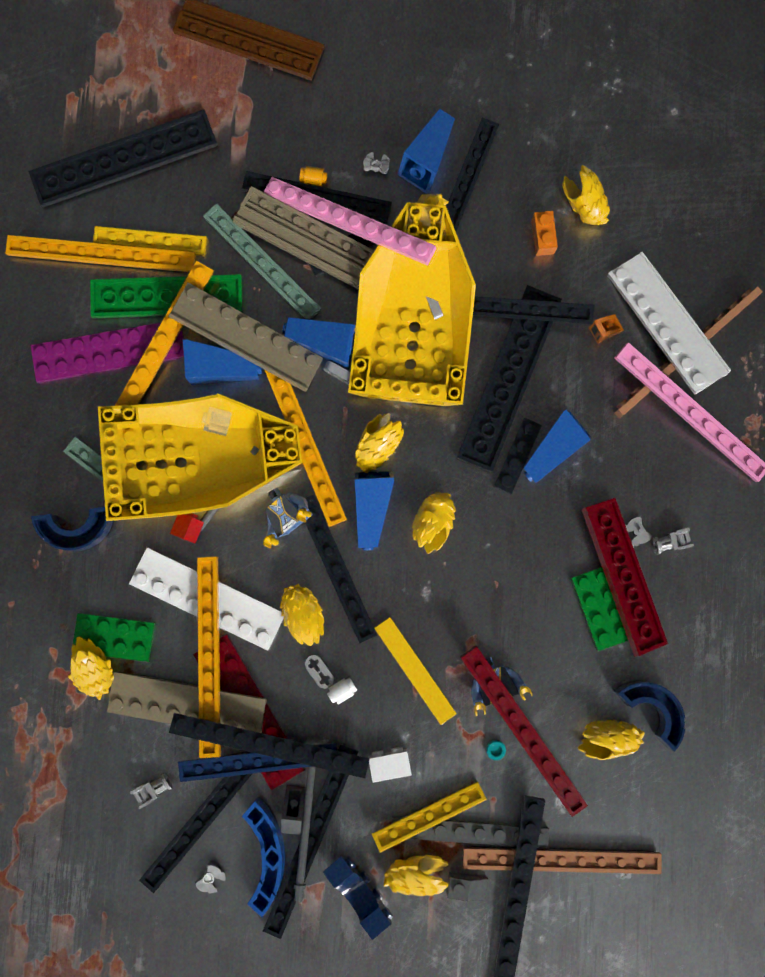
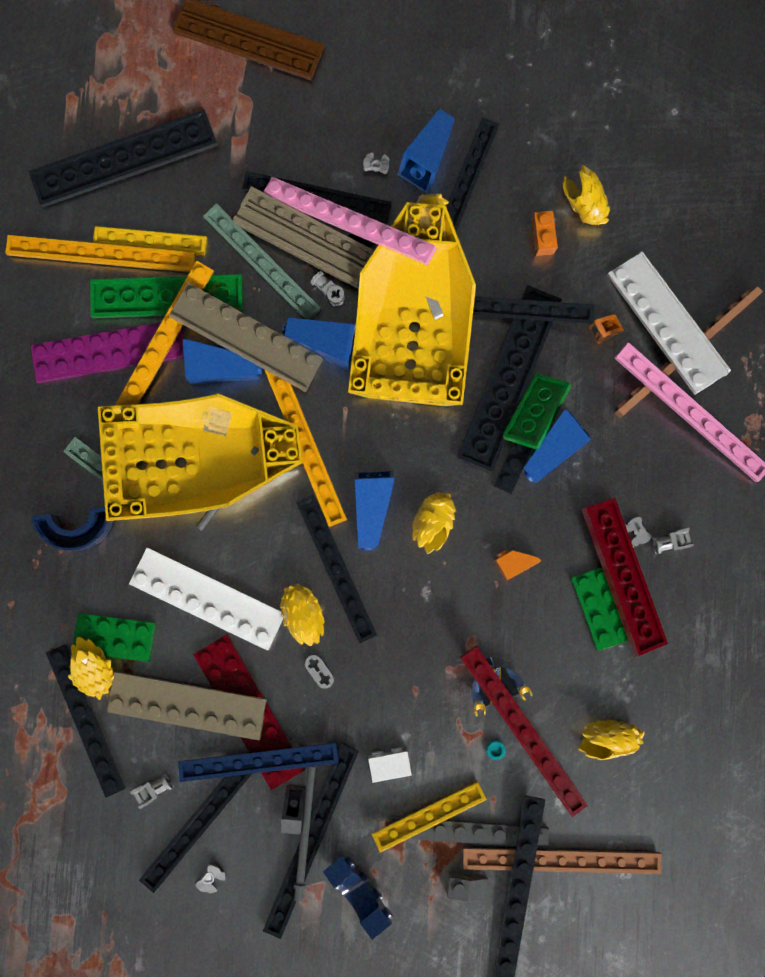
black plate [169,713,370,779] -> none
red brick [170,513,204,543] -> none
light orange plate [197,557,221,758] -> none
blue brick [242,797,285,917] -> none
torso [263,488,313,548] -> none
light orange brick [299,166,327,187] -> none
light grey beam [323,361,350,385] -> none
white brick [327,677,357,705] -> none
yellow head [355,413,404,473] -> none
yellow tile [374,617,457,725] -> none
yellow head [384,855,449,896] -> none
dark blue brick [613,681,685,752] -> none
none -> black plate [46,645,125,798]
none -> light grey connector [310,271,345,307]
none -> orange slope [494,549,541,580]
none -> green plate [503,373,571,450]

